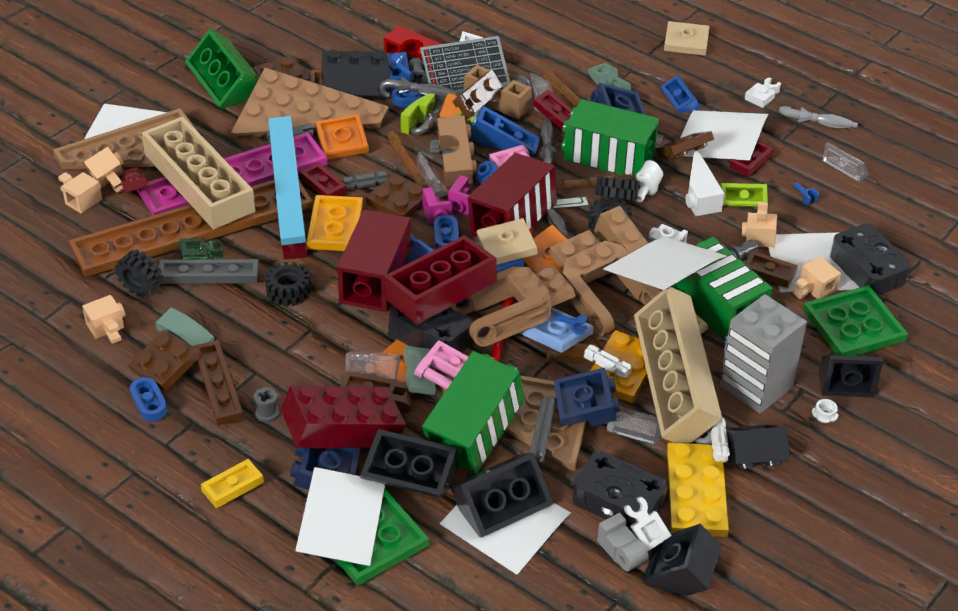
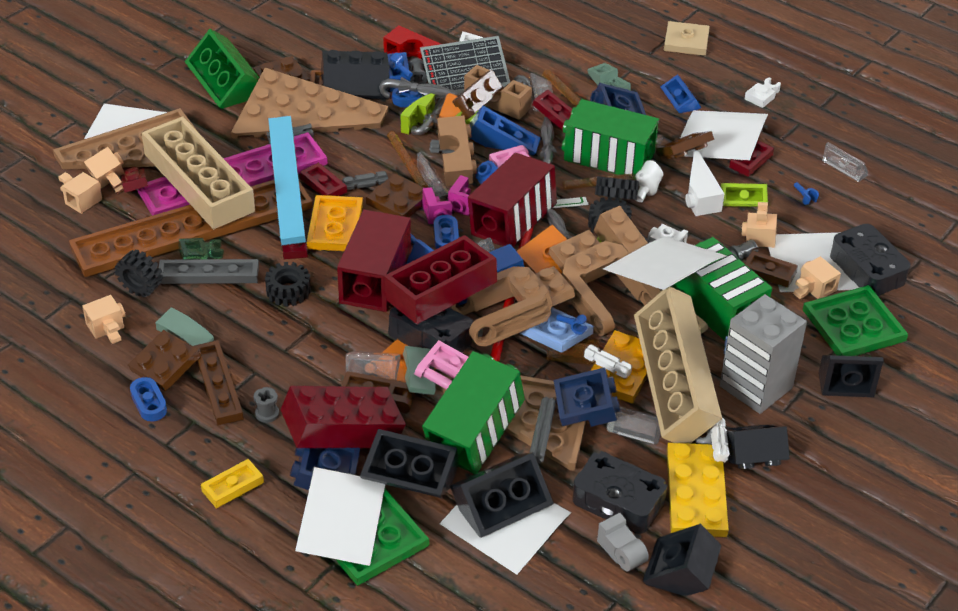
orange plate [315,114,369,160] -> none
tan plate [477,218,538,265] -> none
white plate [624,497,671,551] -> none
light grey piece [779,106,858,128] -> none
white plate [812,399,838,423] -> none

